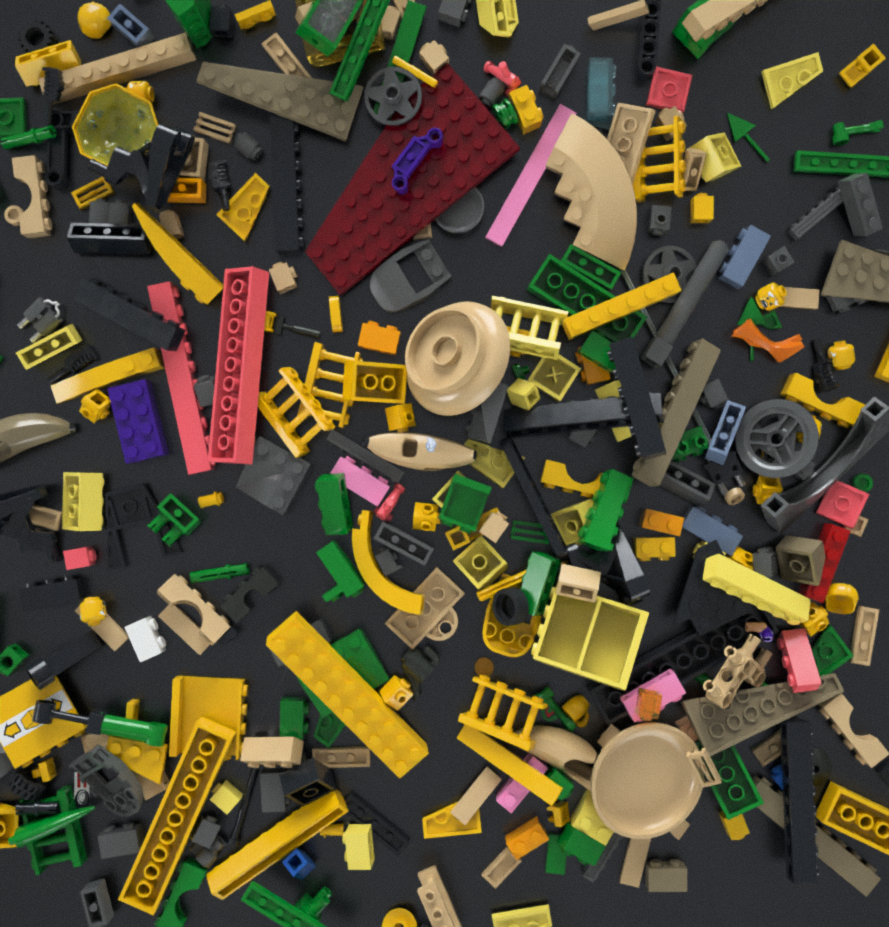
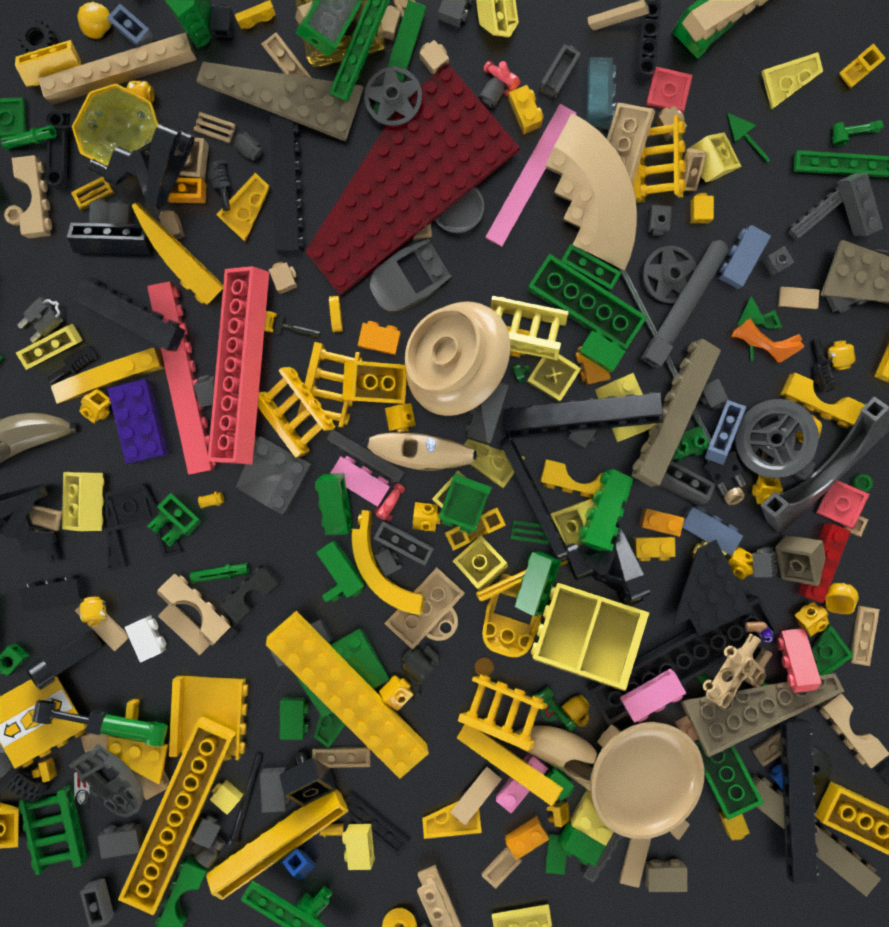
green piece [8,805,96,848] -> none
black pin [16,800,59,817] -> none
black piece [40,67,65,125] -> none
coral brick [63,546,97,570] -> none
tan brick [240,737,304,768] -> none
dark purple plate [391,128,443,195] -> none
yellow piece [392,56,438,88] -> none
tan brick [479,511,509,543] -> none
green wheel [492,98,519,130] -> none
black tyre [492,587,529,626] -> none
light yellow brick [507,378,541,410] -> none
tan brick [556,564,601,603] -> none
yellow brick [561,272,682,340] -> none
black brick [607,337,667,461] -> none
clear yellow brick [635,688,662,721] -> none
tan tile [686,747,721,788] -> none
light yellow brick [703,554,811,625] -> none
yellow head [756,282,787,311] -> none

